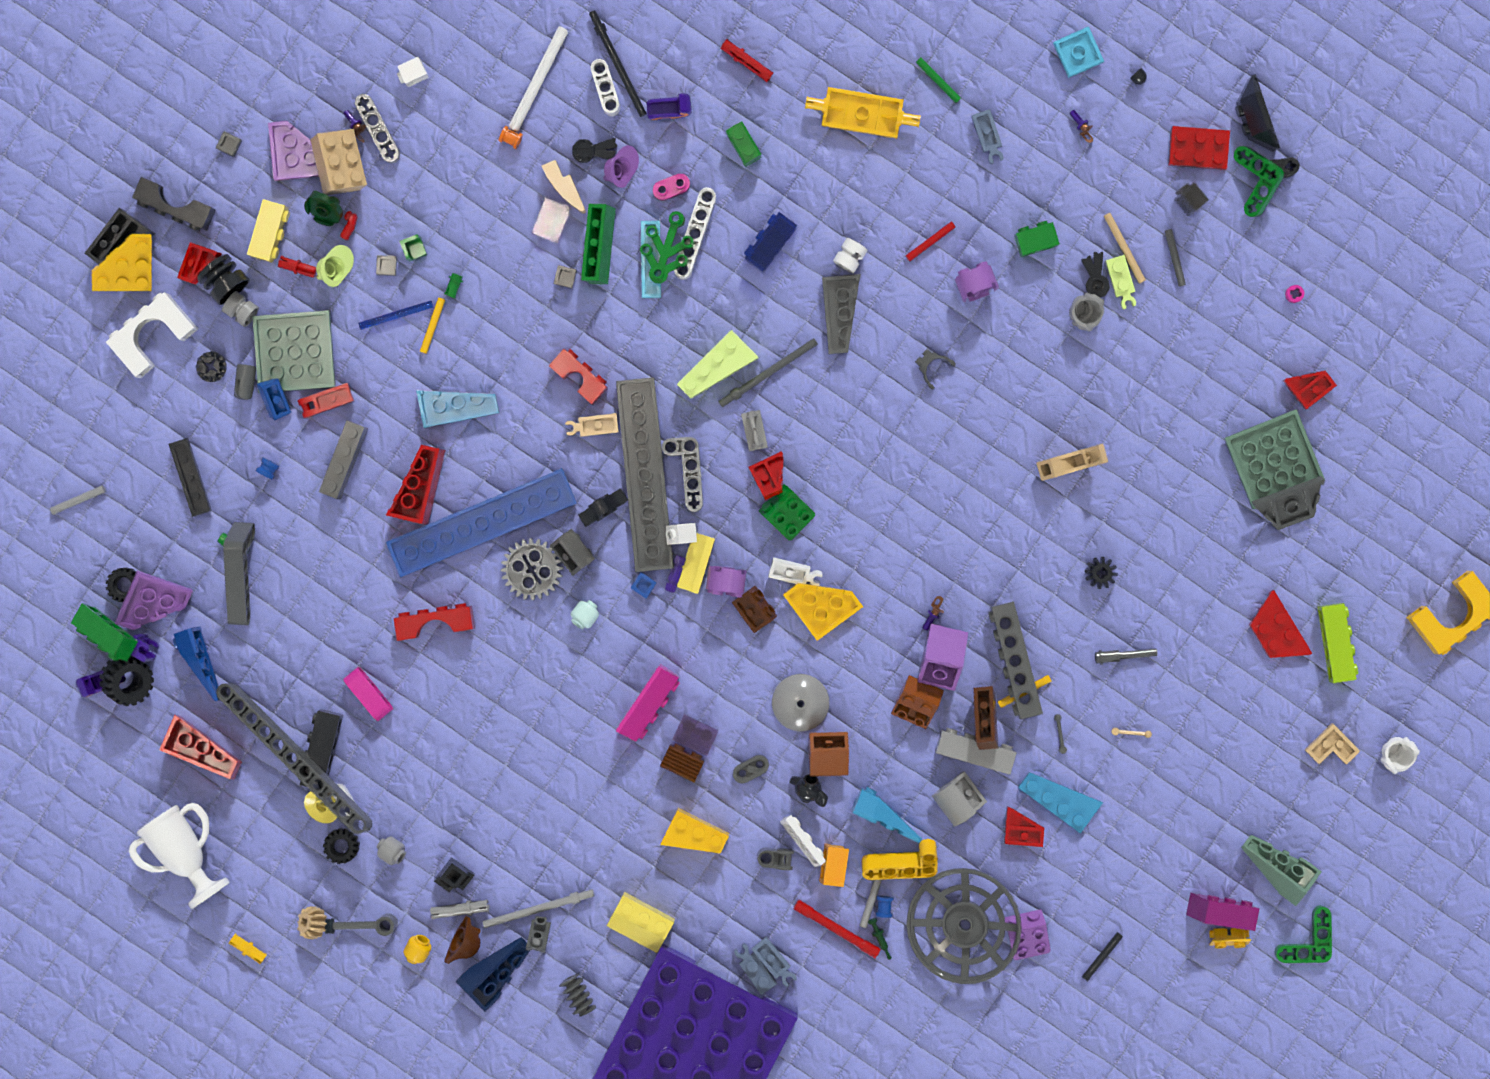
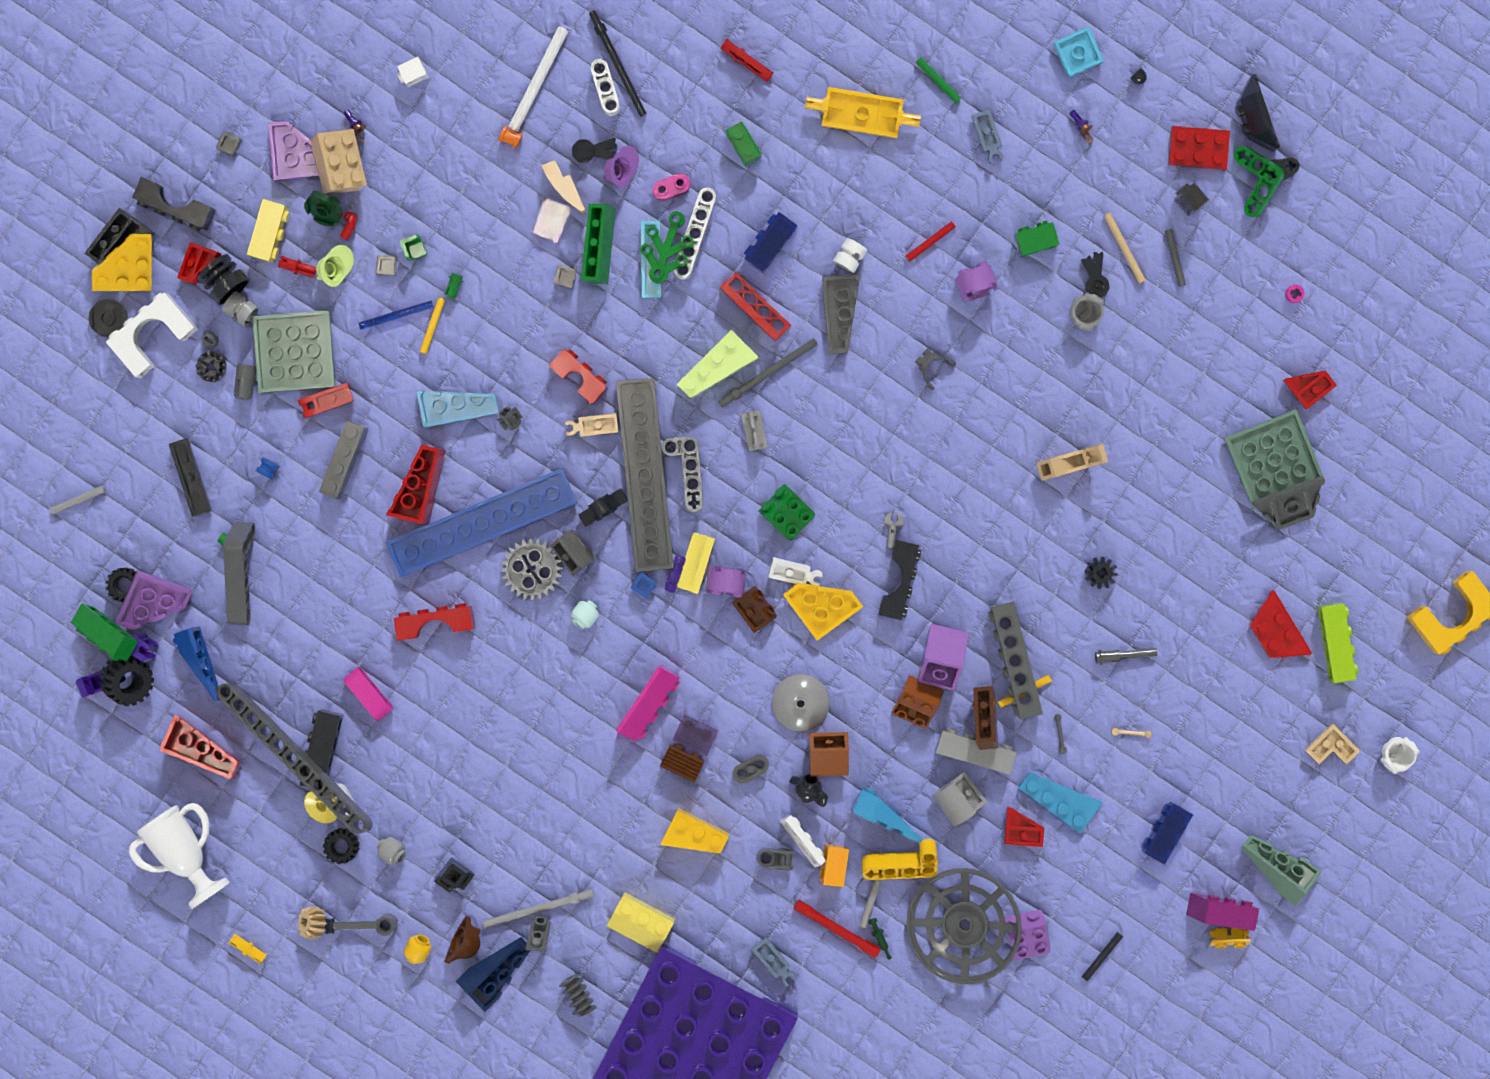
blue slope [257,378,292,421] -> none
light grey beam [355,94,400,163] -> none
light grey pin [430,899,489,920] -> none
dark purple animal [646,93,692,121] -> none
white brick [666,523,697,545] -> none
sand blue plate [734,943,777,995] -> none
red wing [748,451,784,500] -> none
blue bush [875,896,894,918] -> none
piece [922,596,944,631] -> none
yellowish green plate [1105,255,1136,310] -> none
green beam [1274,905,1332,963] -> none
none -> black tile [88,299,128,338]
none -> dark grey hinge [202,332,218,348]
none -> dark grey gear [497,407,523,430]
none -> red fence [720,272,791,342]
none -> black arch [878,540,921,620]
none -> light grey bar [884,511,904,548]
none -> clear blue brick [1141,801,1193,865]

